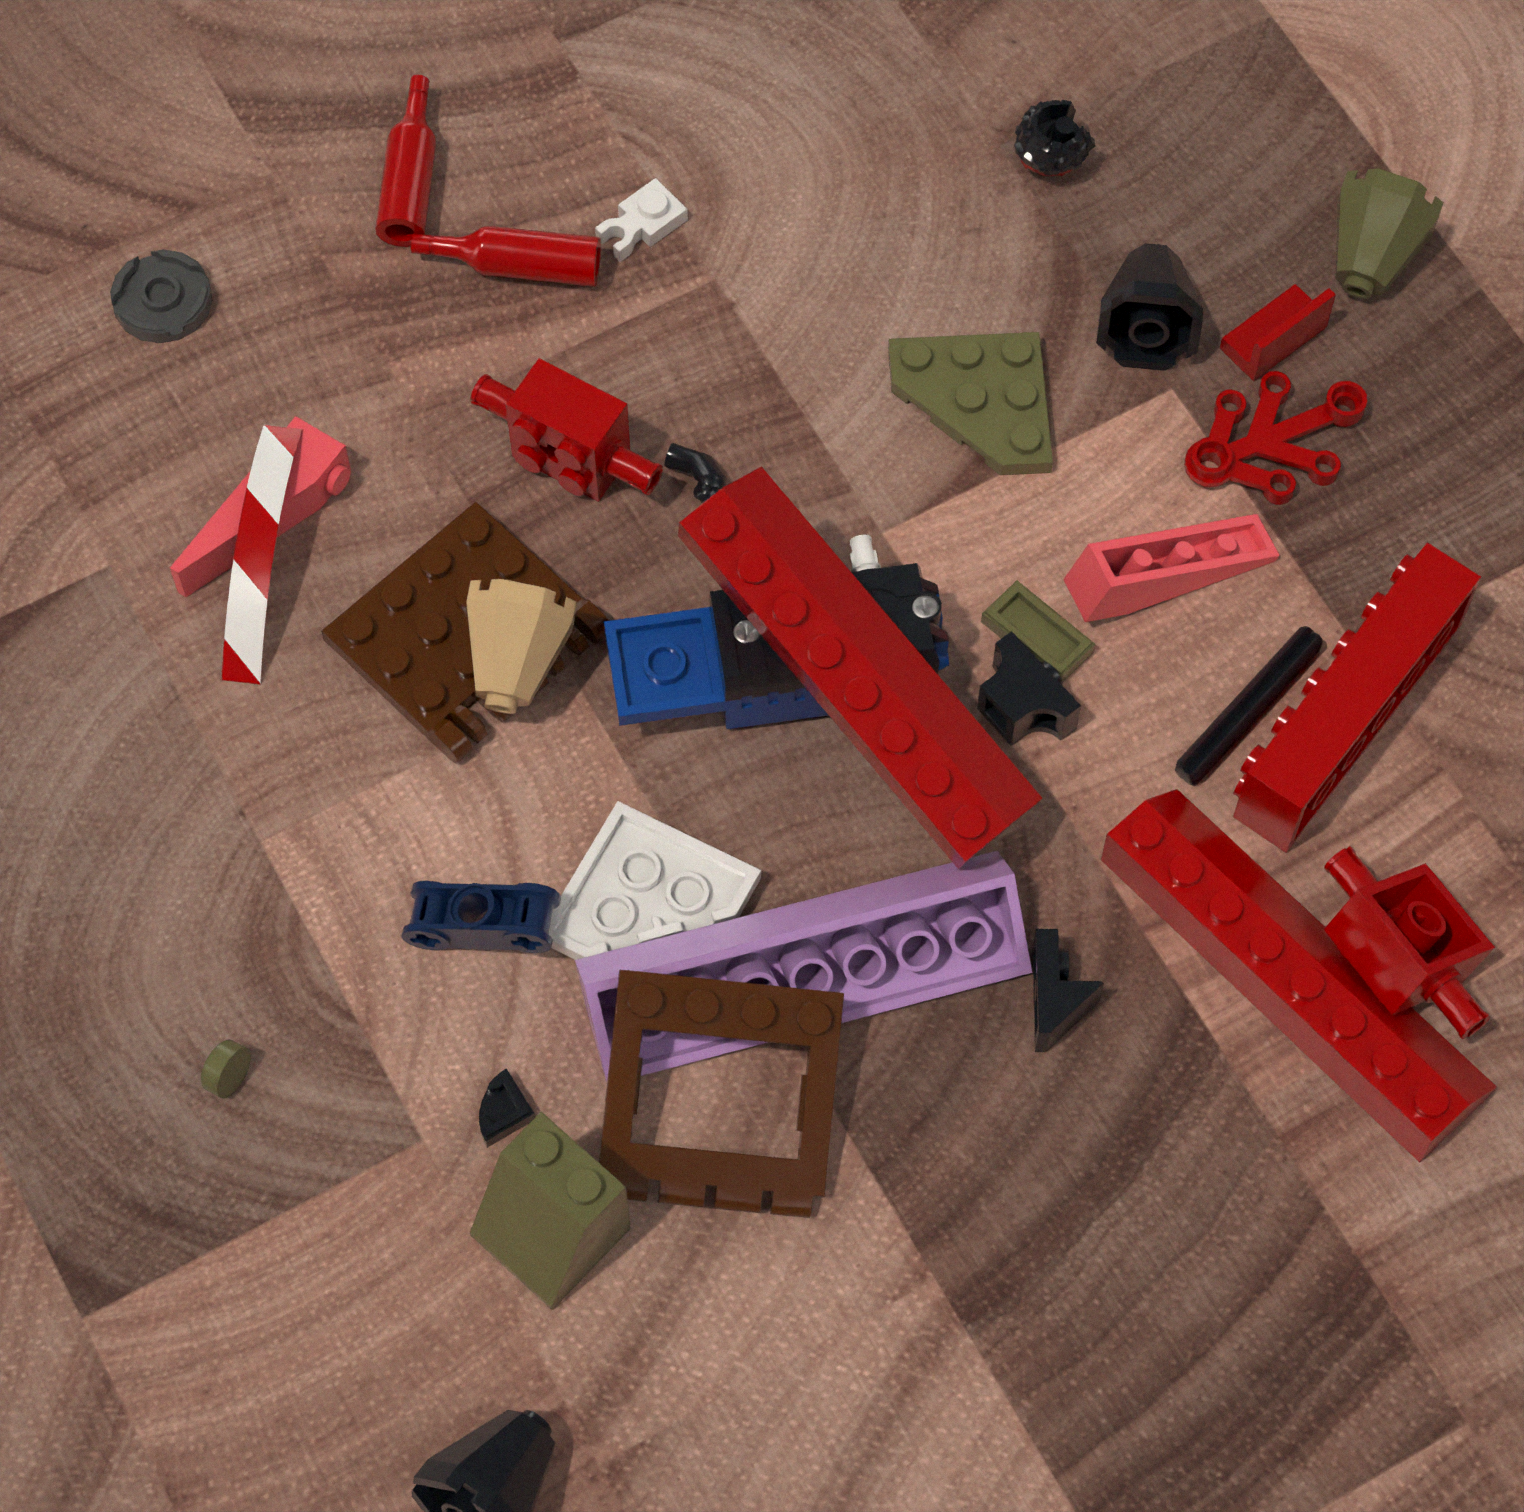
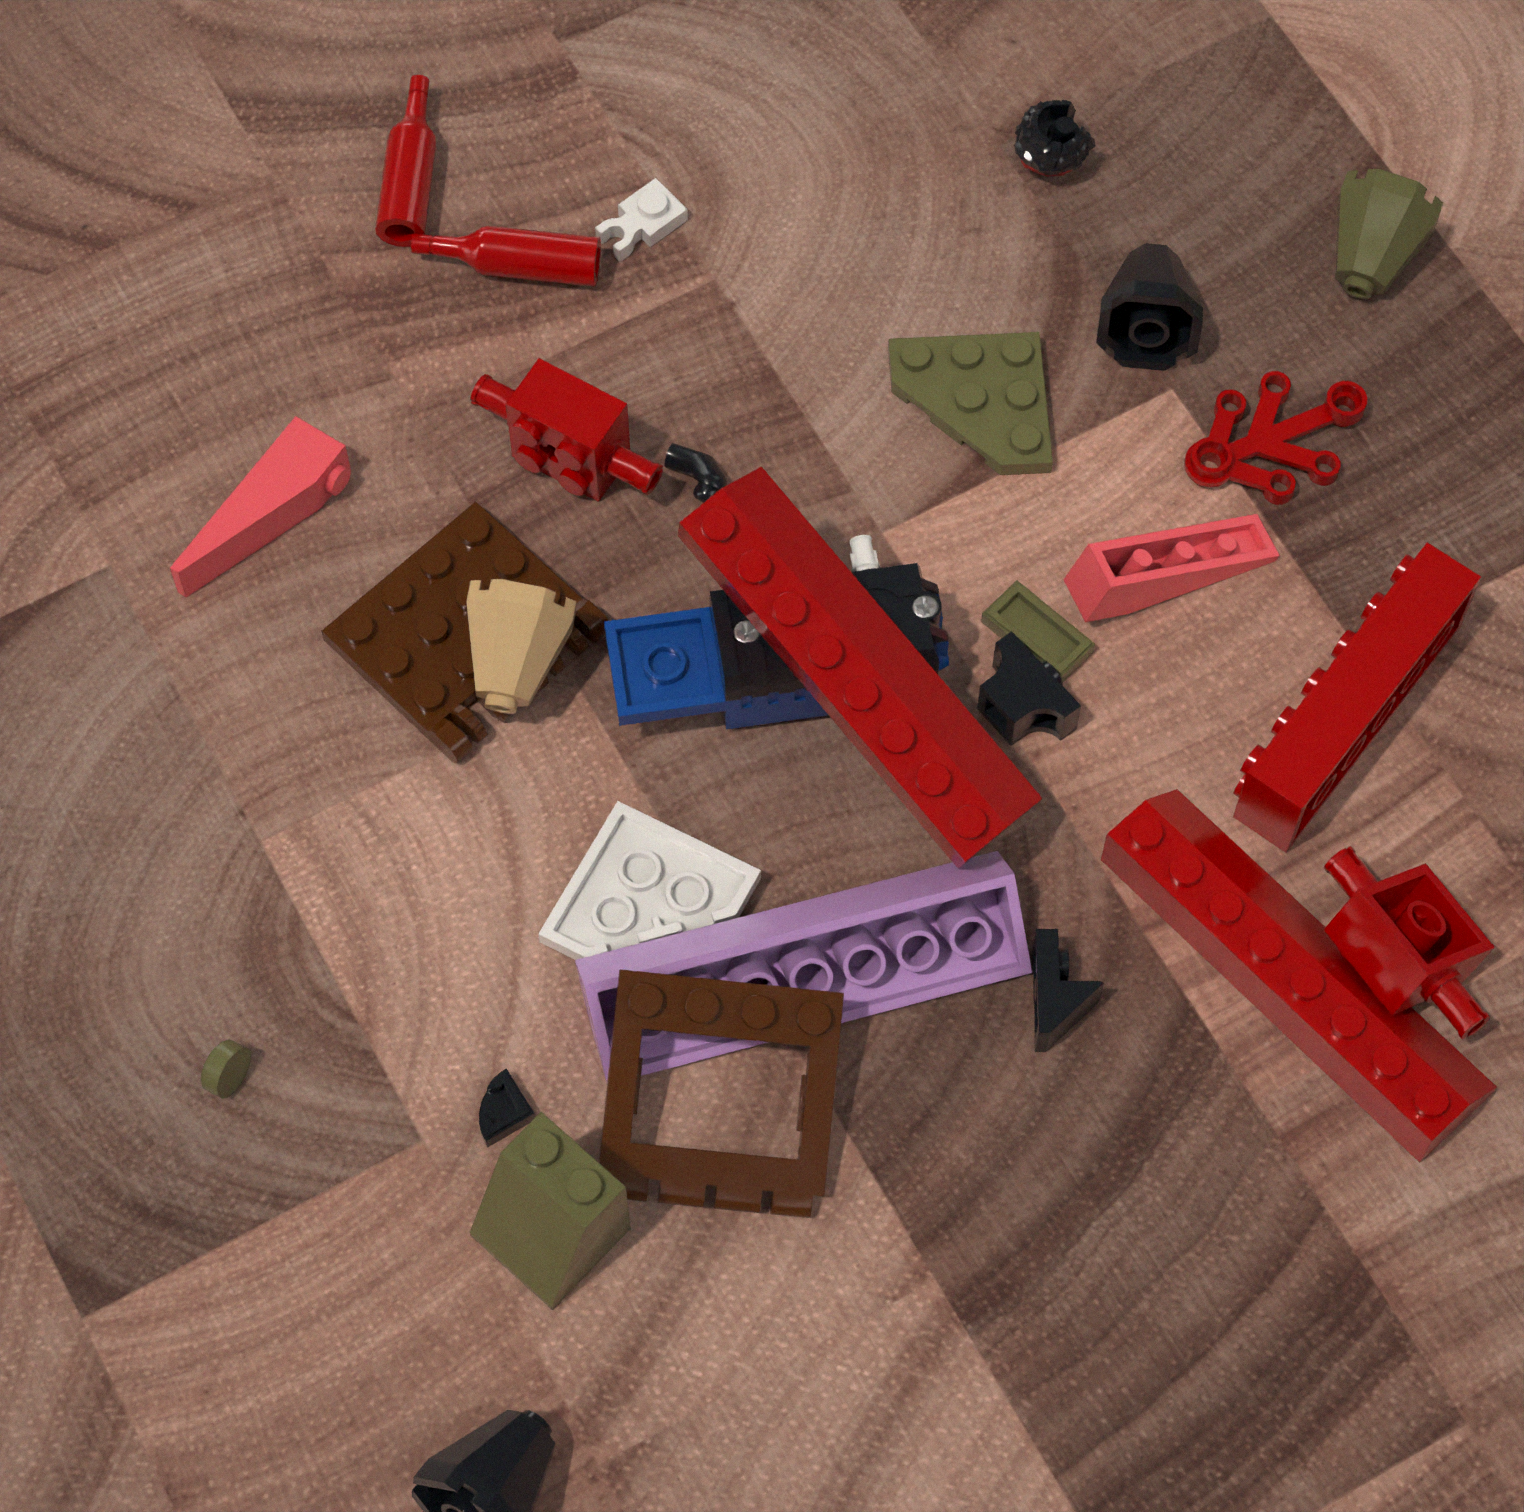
dark grey tile [110,249,213,343] -> none
sticker [221,425,302,684] -> none
dark blue piece [401,880,561,953] -> none
black axle [1175,626,1323,785] -> none
red panel [1219,284,1336,381] -> none

